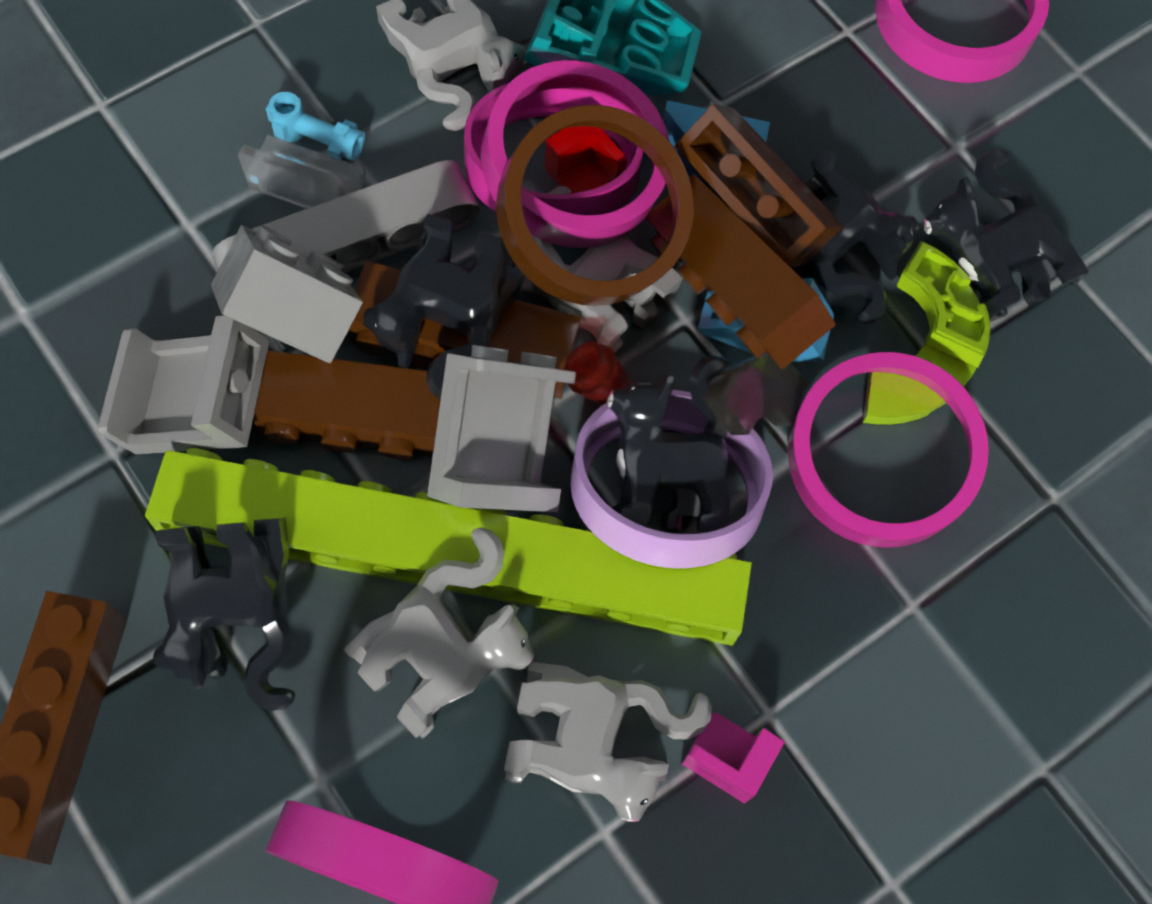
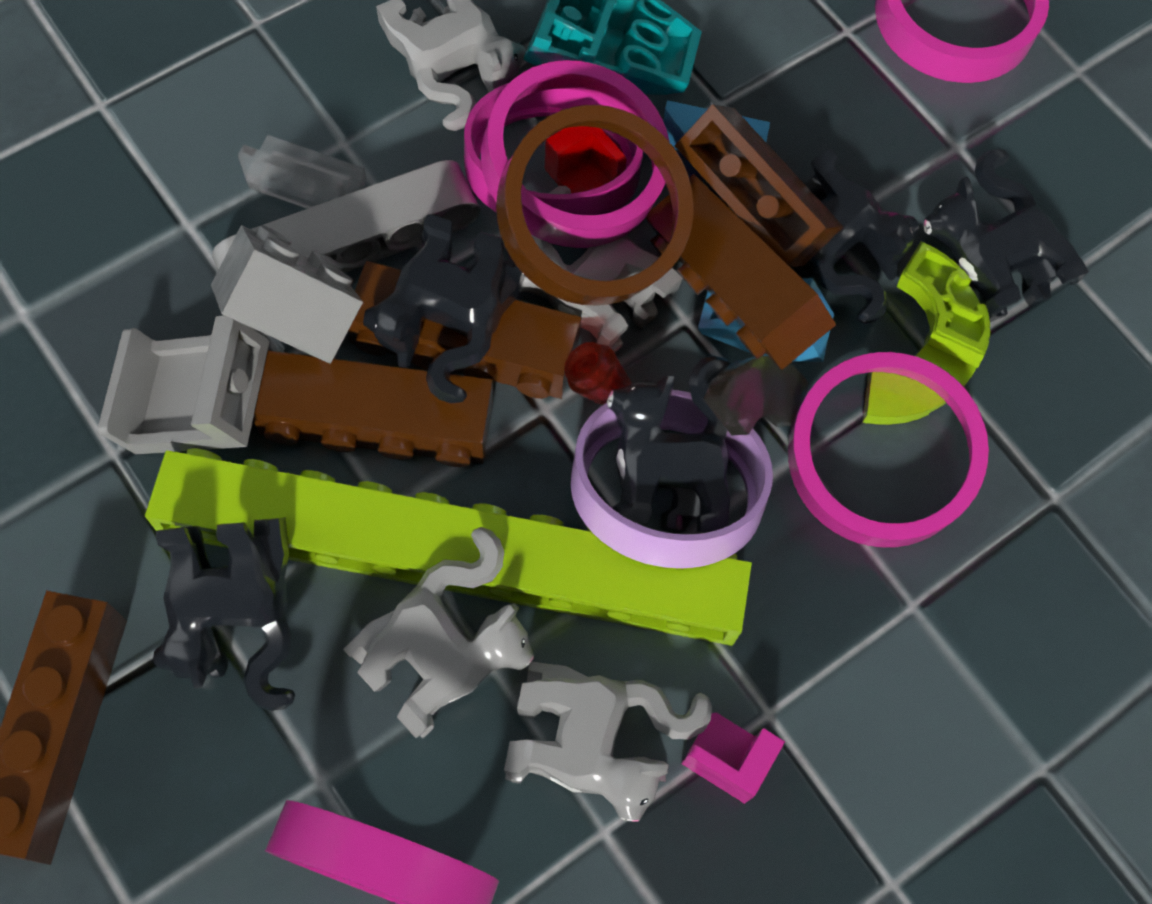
medium azure bar [266,92,365,161] -> none
light grey panel [427,345,576,512] -> none

